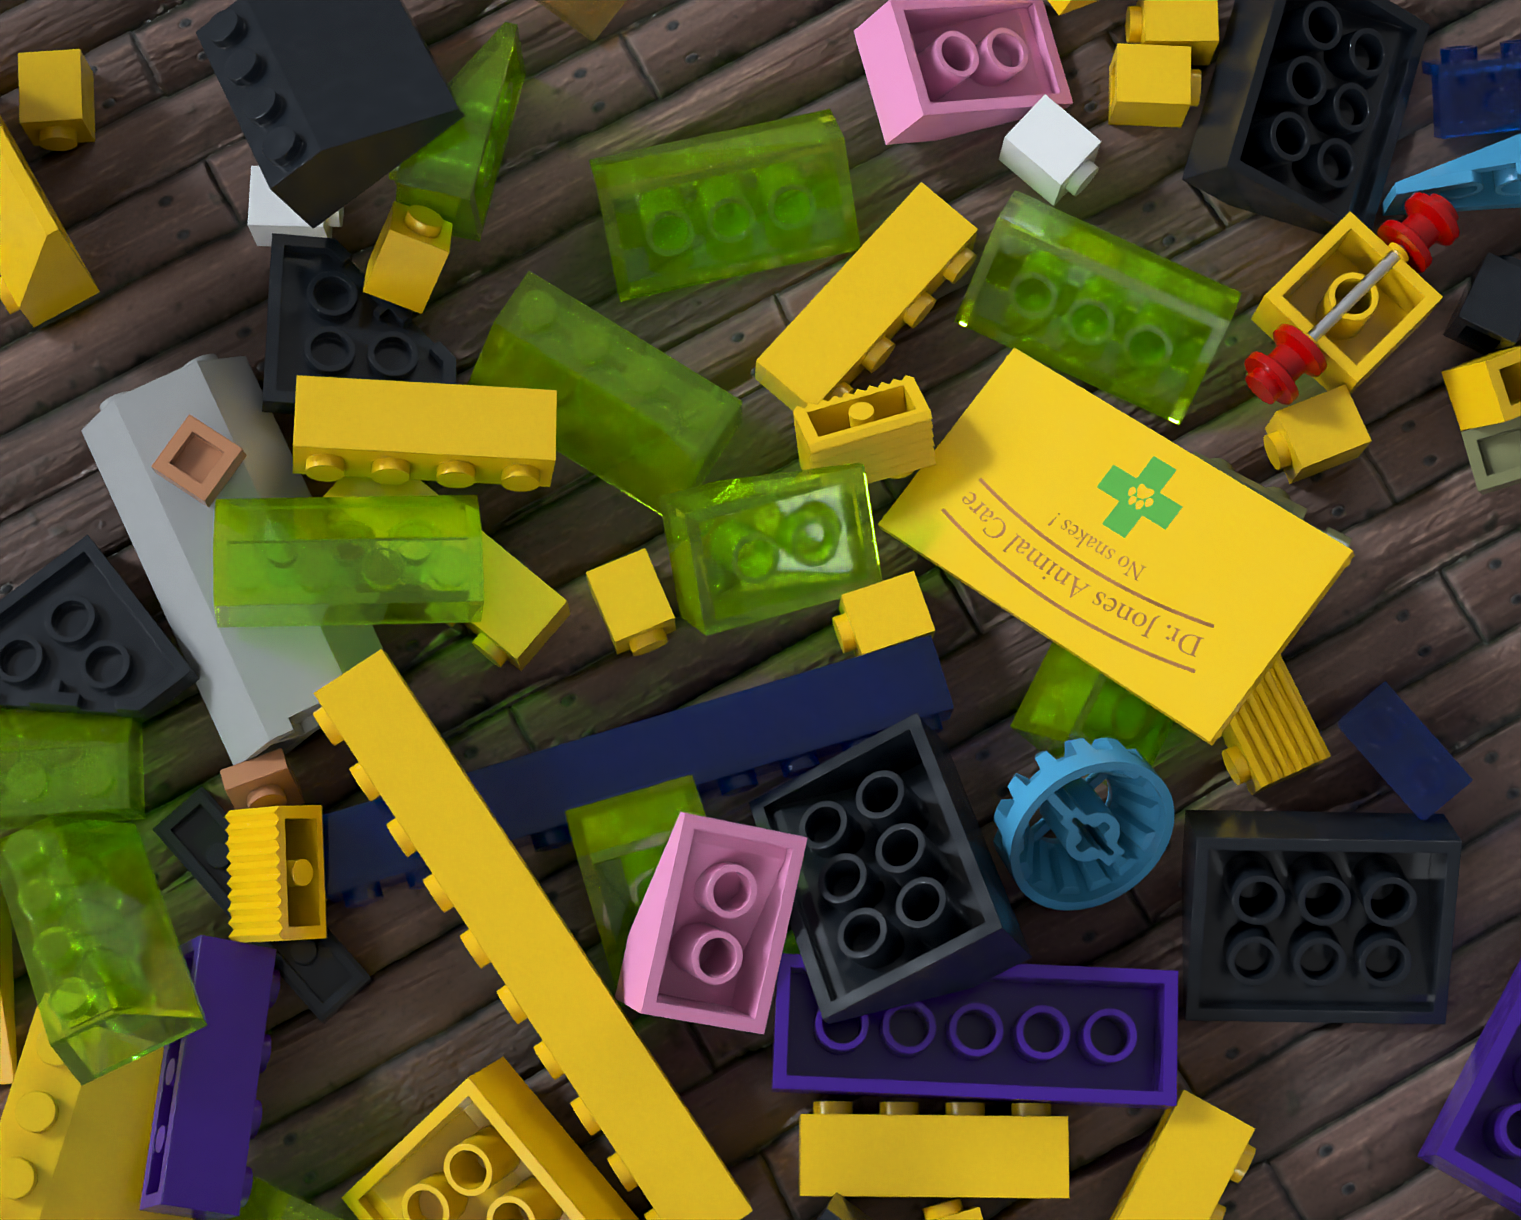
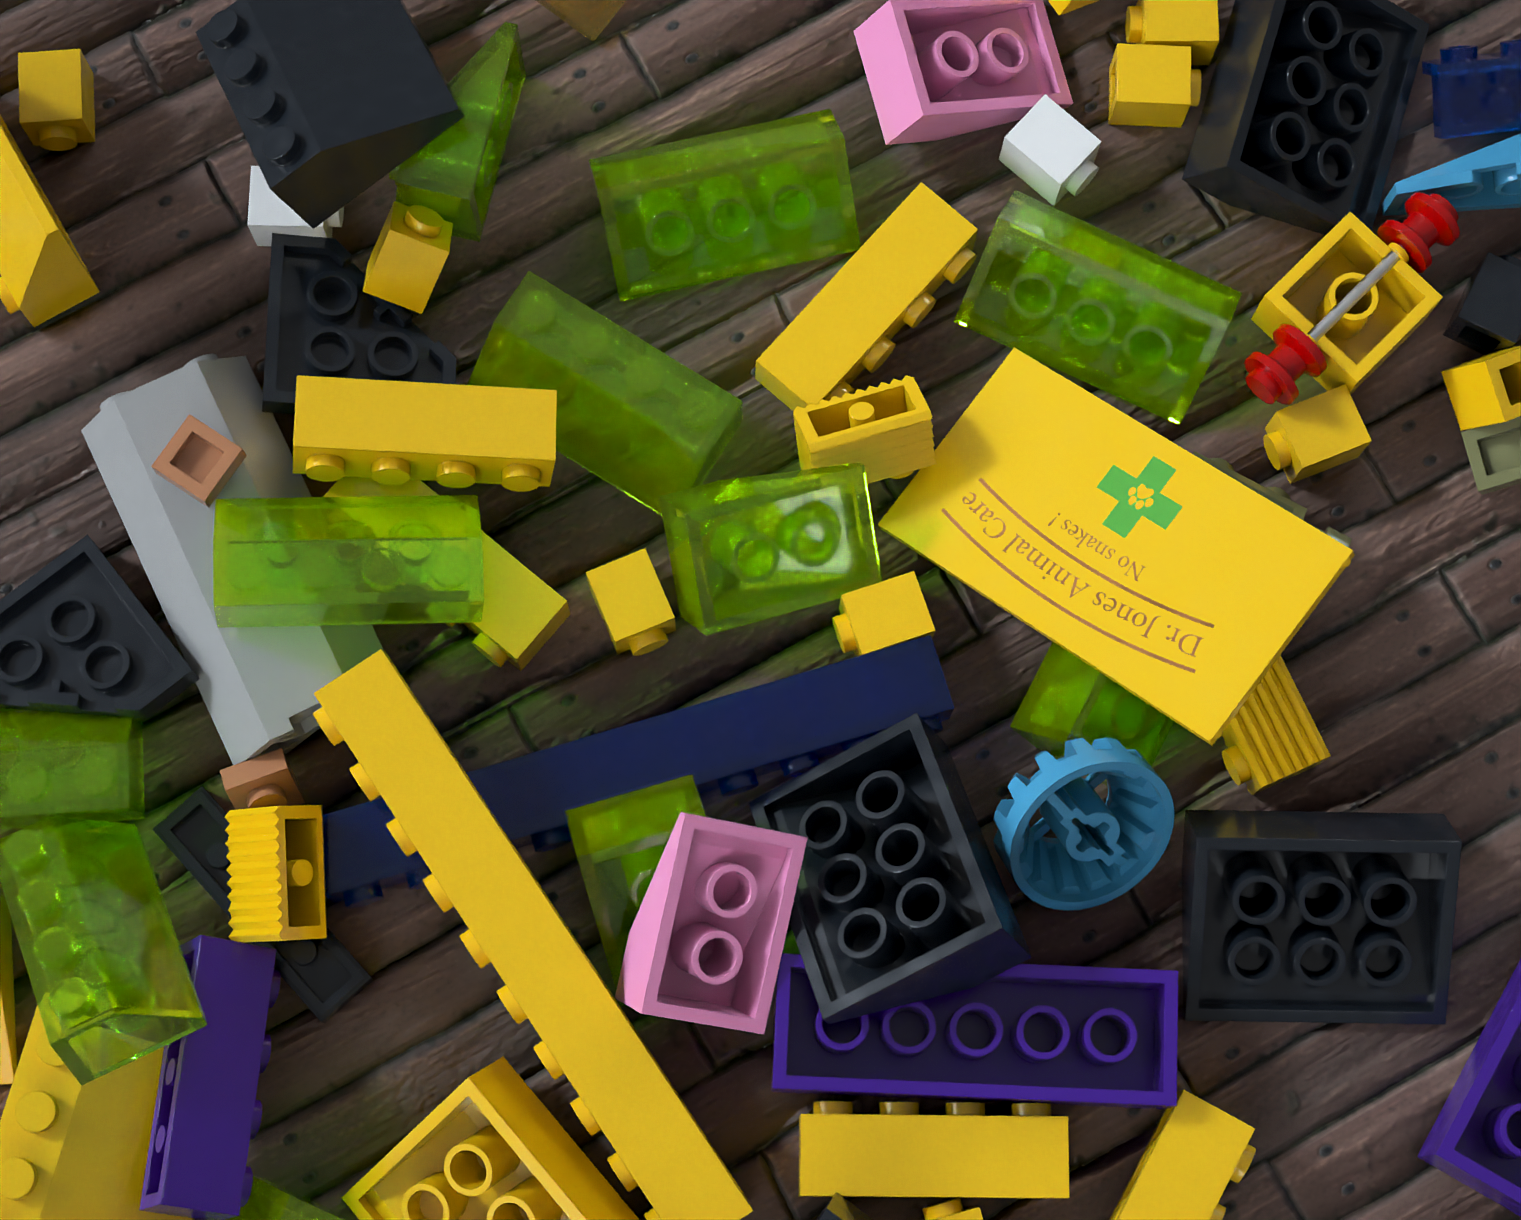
clear blue bracket [1338,681,1473,820] -> none

